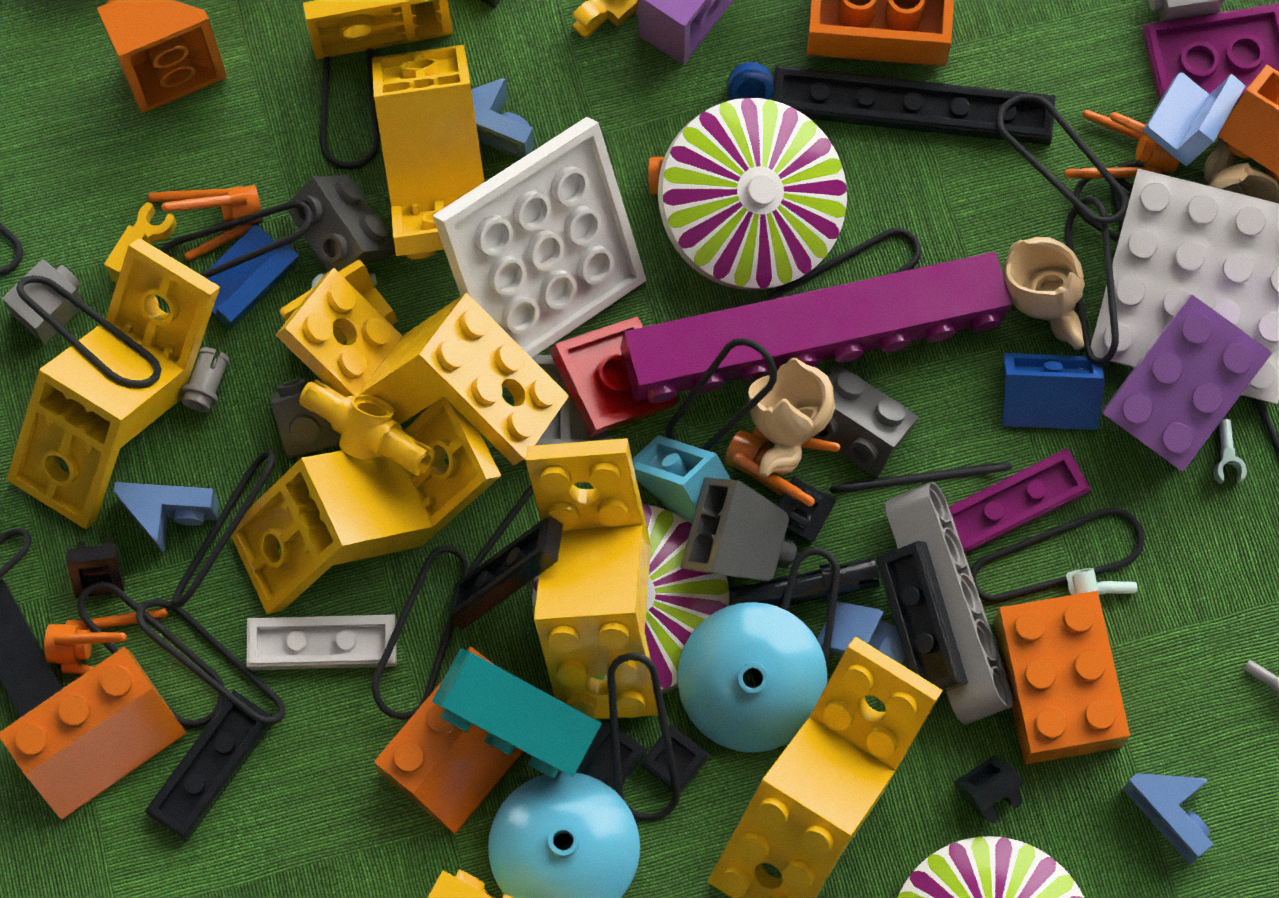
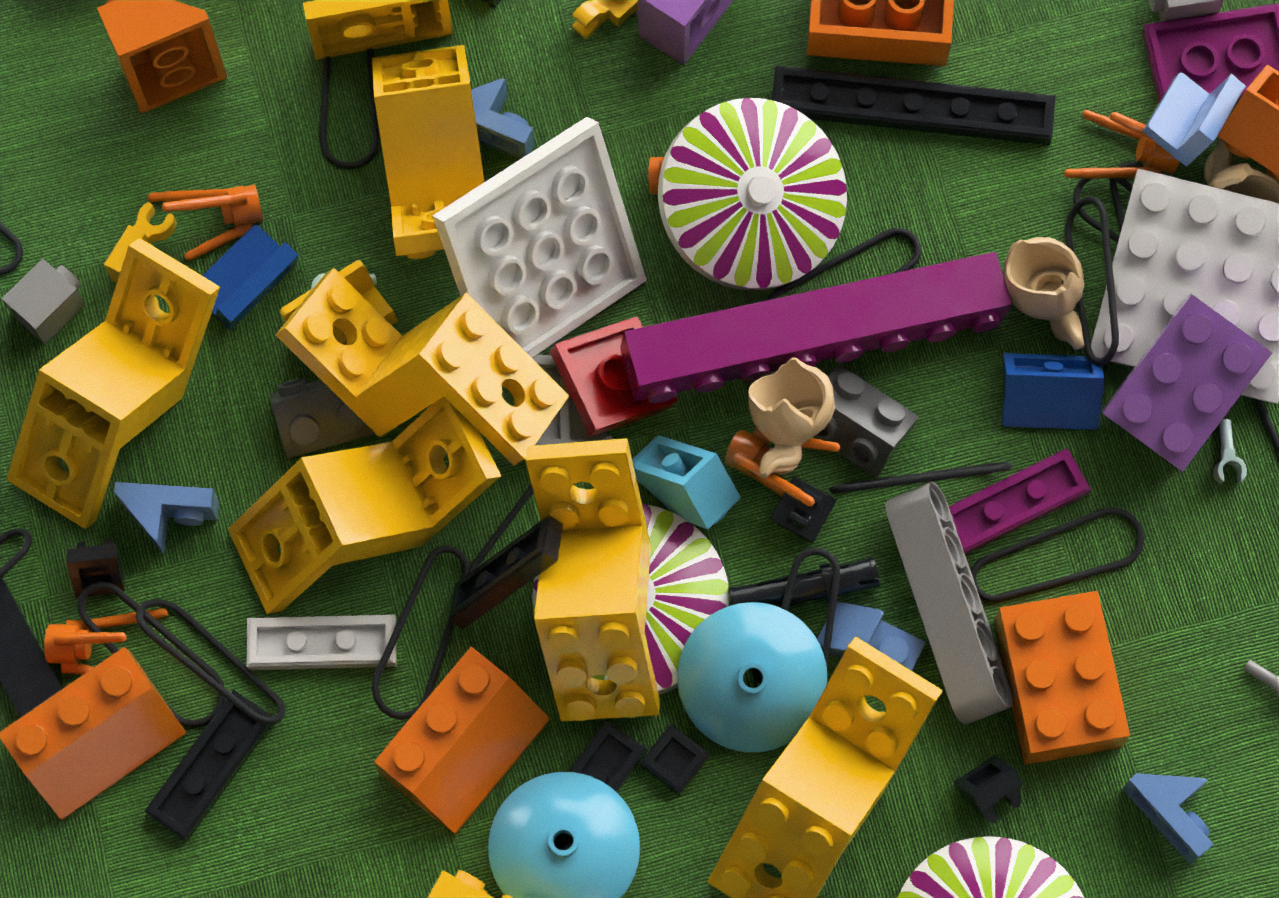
black piece [16,275,161,388] -> none
black piece [160,200,313,279] -> none
black piece [172,449,276,607] -> none
light grey pin [181,347,230,413] -> none
dark grey bracket [287,175,395,272] -> none
yellow pin [299,380,435,476] -> none
teal brick [432,648,602,779] -> none
black piece [607,653,680,821] -> none
black piece [666,338,777,451] -> none
dark grey torso [680,477,797,581] -> none
blue tile [727,62,774,100] -> none
black tile [876,541,968,693] -> none
black piece [996,94,1129,224] -> none
light aqua hand [1066,568,1137,595] -> none

